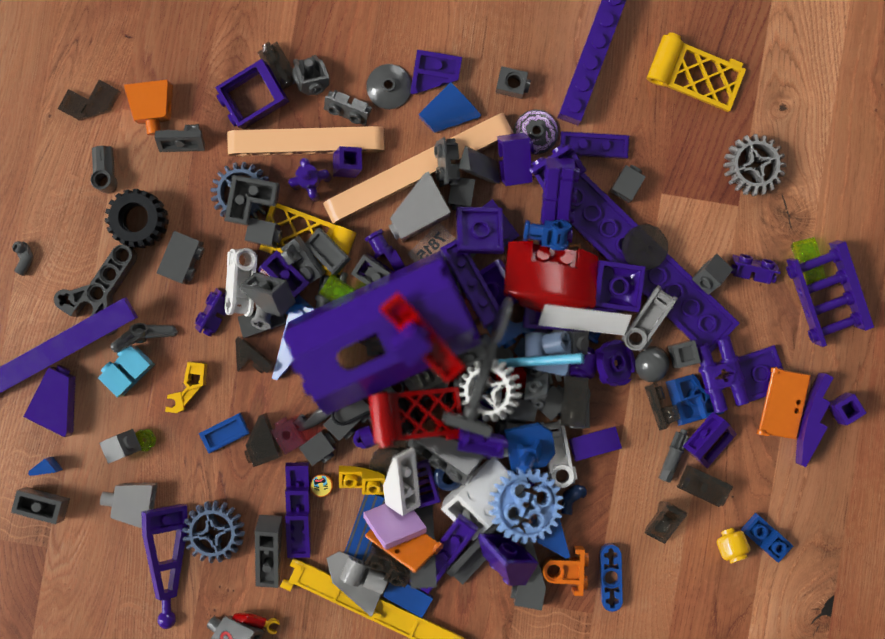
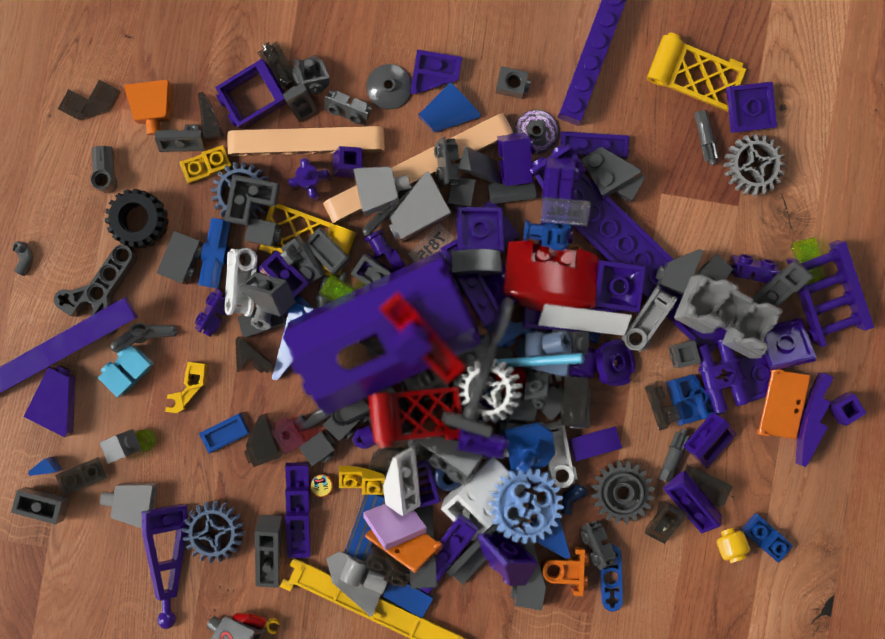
clear smoke tile [622,224,668,270] -> none
dark grey hair [635,346,670,382] -> none
none -> clear smoke slope [55,457,107,496]
none -> yellow slope [179,145,231,184]
none -> clear smoke slope [198,92,225,142]
none -> blue piece [198,218,232,289]
none -> dark grey hinge [283,83,319,123]
none -> light grey torso [354,167,411,216]
none -> dark grey piece [362,184,414,236]
none -> dark grey slope [451,249,502,277]
none -> dark grey tile [488,178,536,204]
none -> clear tile [540,197,590,226]
none -> dark grey hinge [581,520,617,570]
none -> dark grey wing [582,147,643,198]
none -> dark grey gear [590,460,655,524]
none -> dark grey slope [656,249,703,295]
none -> dark purple slope [664,471,721,534]
none -> light grey piece [674,274,782,358]
none -> dark grey piece [694,110,719,165]
none -> dark purple plate [726,82,777,133]
none -> dark grey slope [751,260,813,307]
none -> dark purple tile [764,318,817,371]

